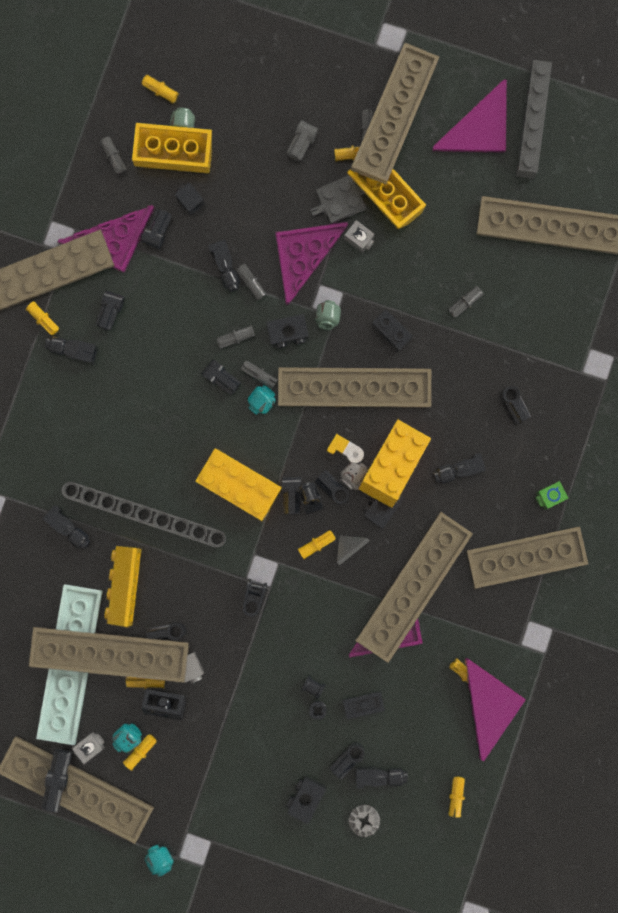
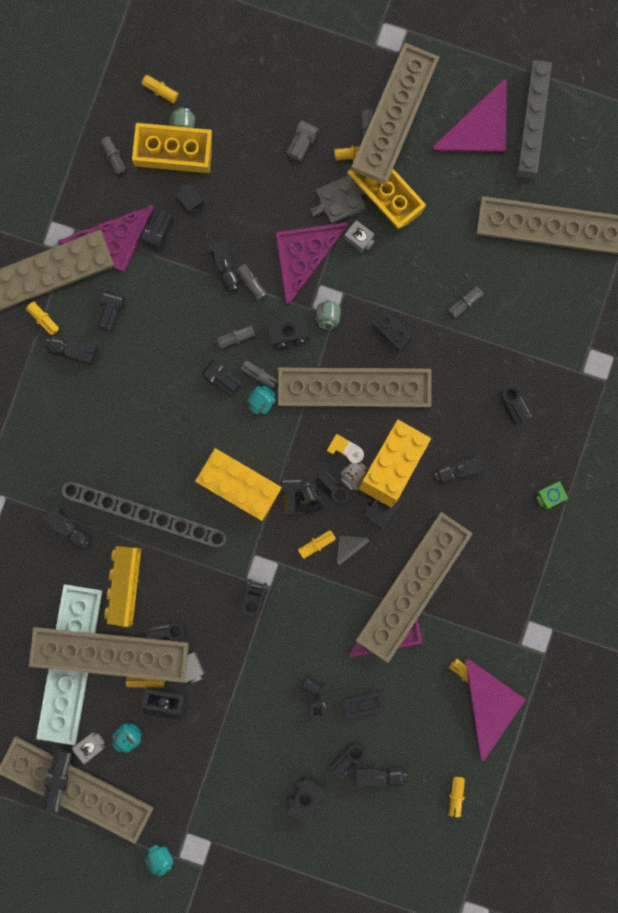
yellow axle [123,734,157,770] -> none
light grey gear [349,805,380,837] -> none
dark tan plate [466,527,588,588] -> none

